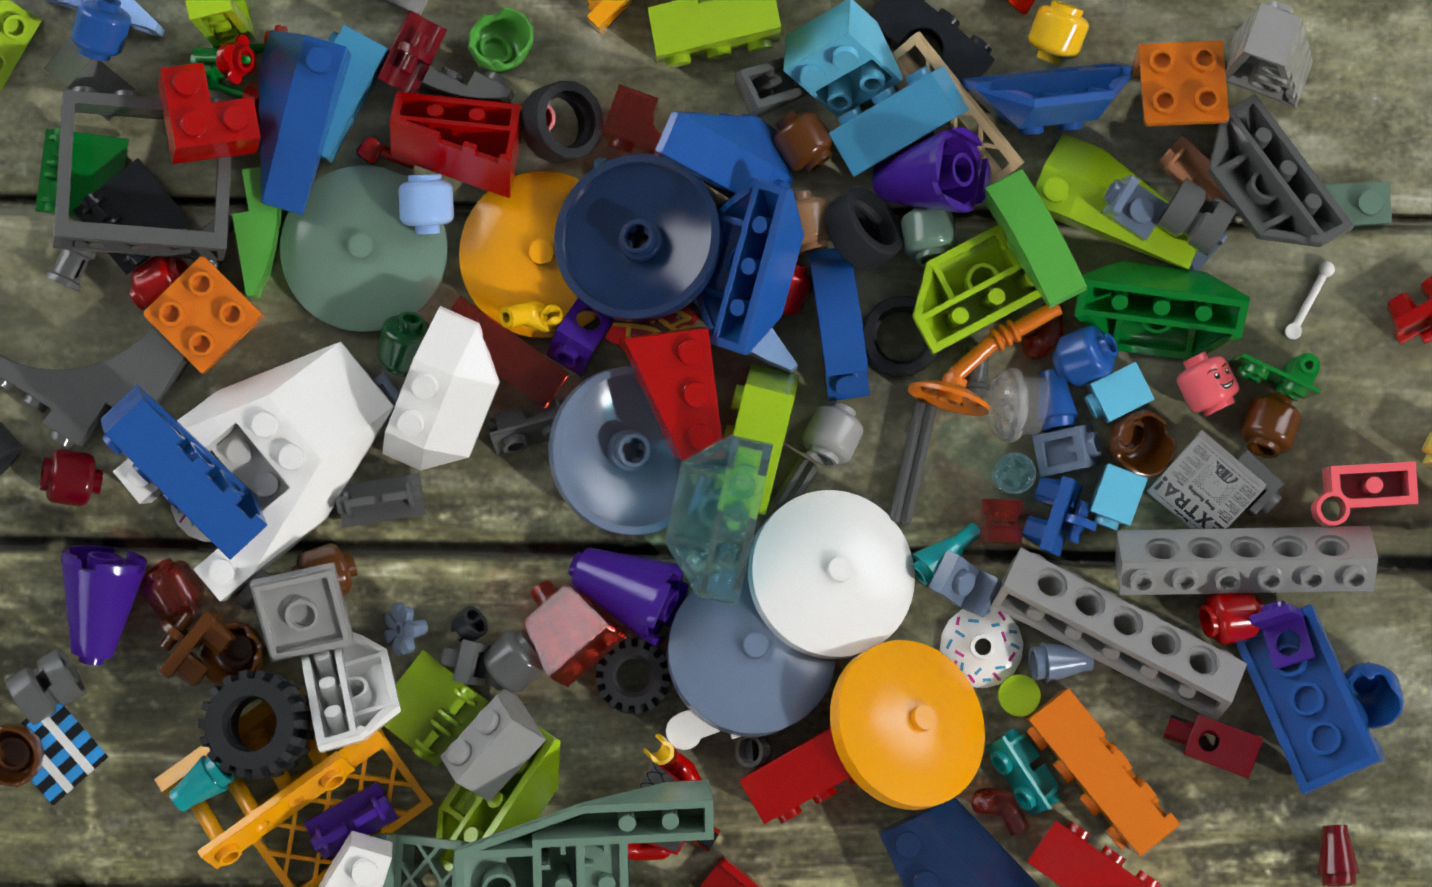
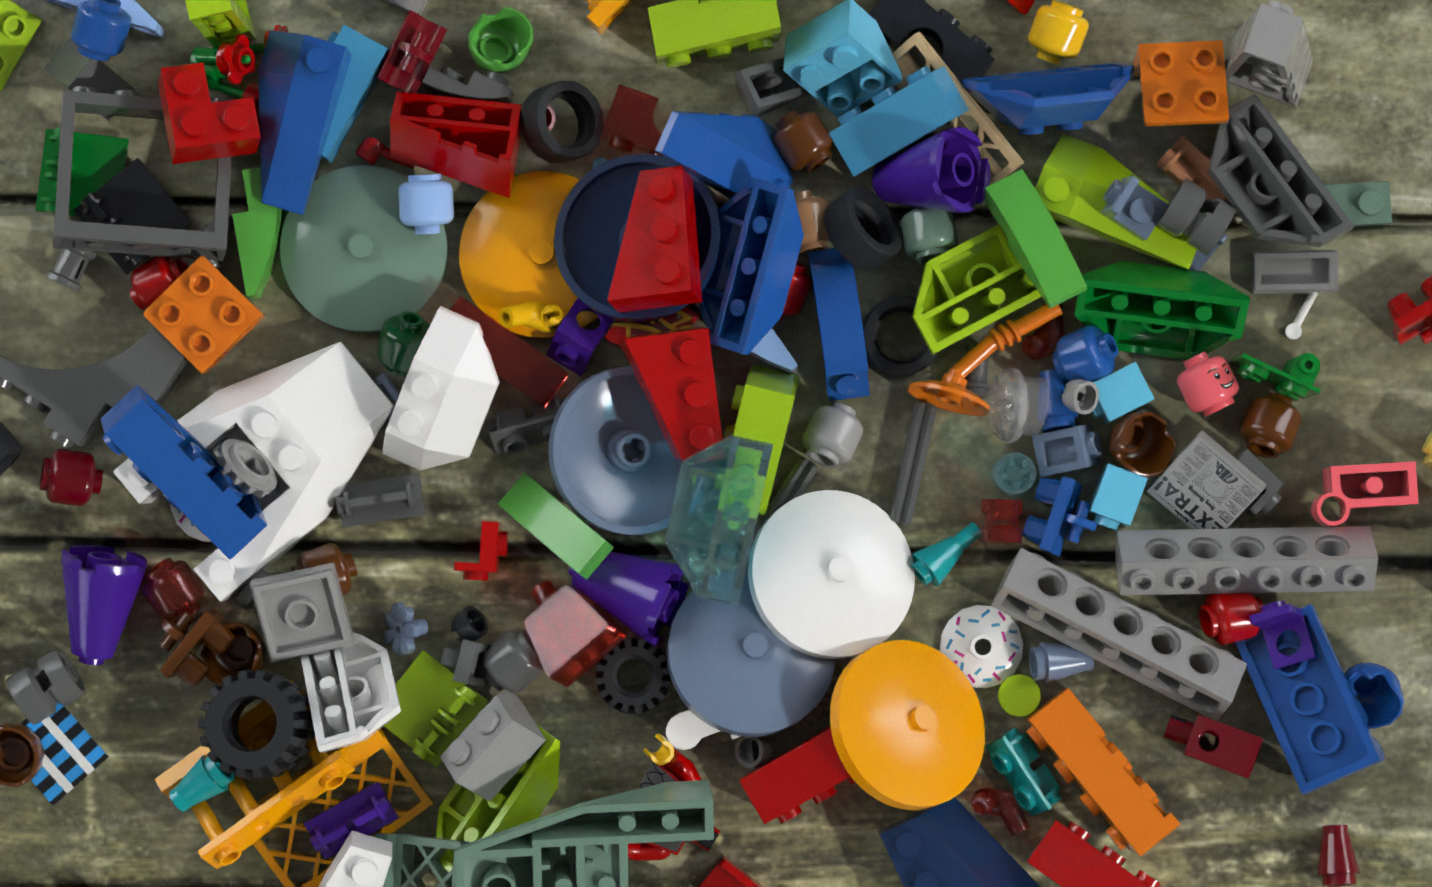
sand blue bracket [928,550,1002,617] -> none
none -> light grey gear [216,439,277,498]
none -> red bracket [454,521,508,581]
none -> bright green slope [498,472,614,580]
none -> red wedge [607,165,702,313]
none -> light grey hinge [1062,379,1099,415]
none -> light grey tile [1252,250,1338,294]

